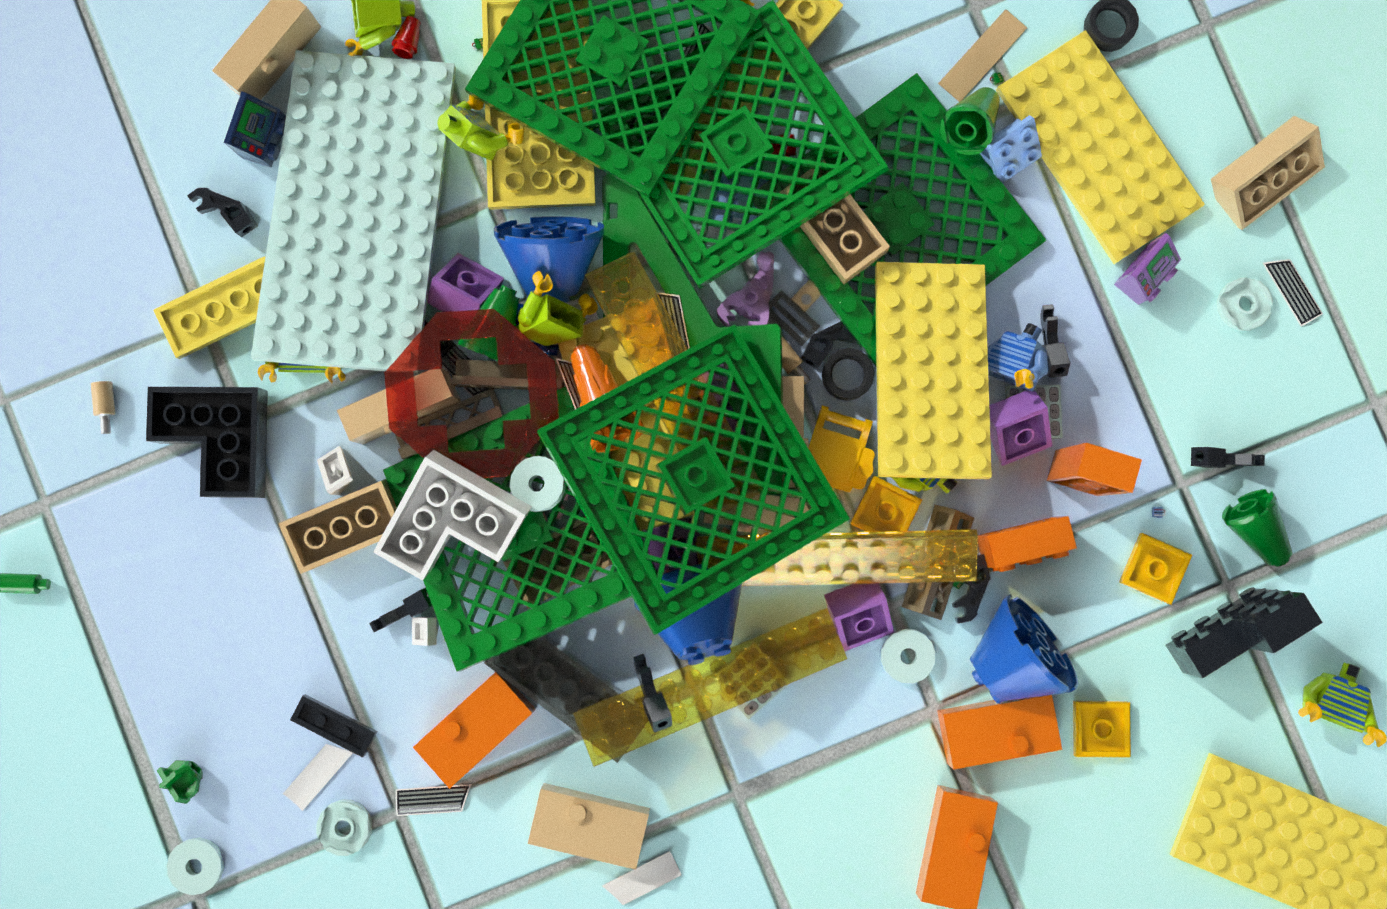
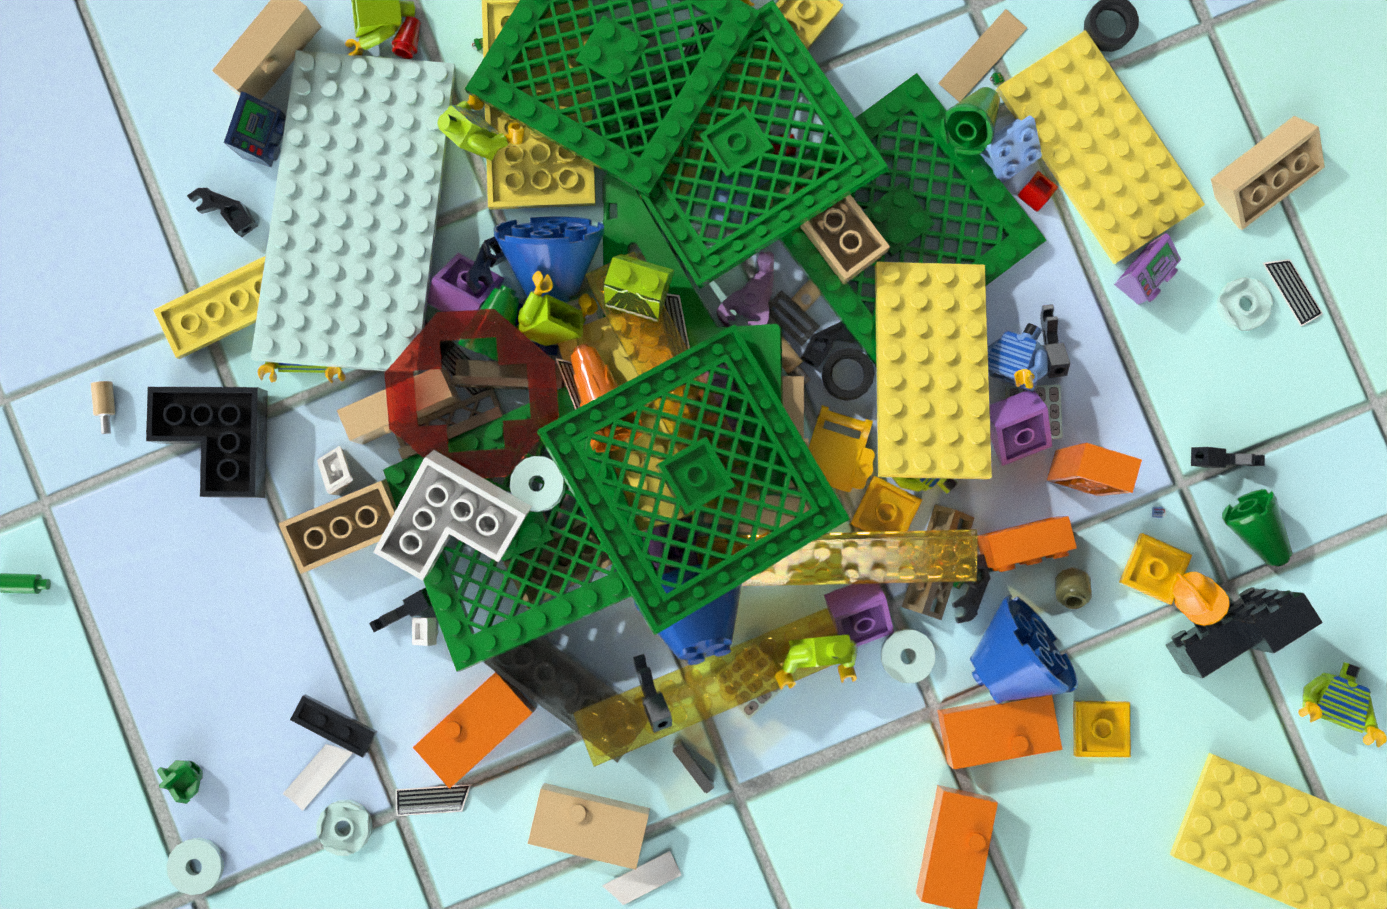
none -> black piece [466,236,507,294]
none -> lime slope [604,254,674,322]
none -> dark grey tile [672,739,714,794]
none -> lime torso [775,634,858,690]
none -> red slope [1018,171,1059,212]
none -> olive head [1055,568,1092,609]
none -> light orange piece [1173,572,1230,626]

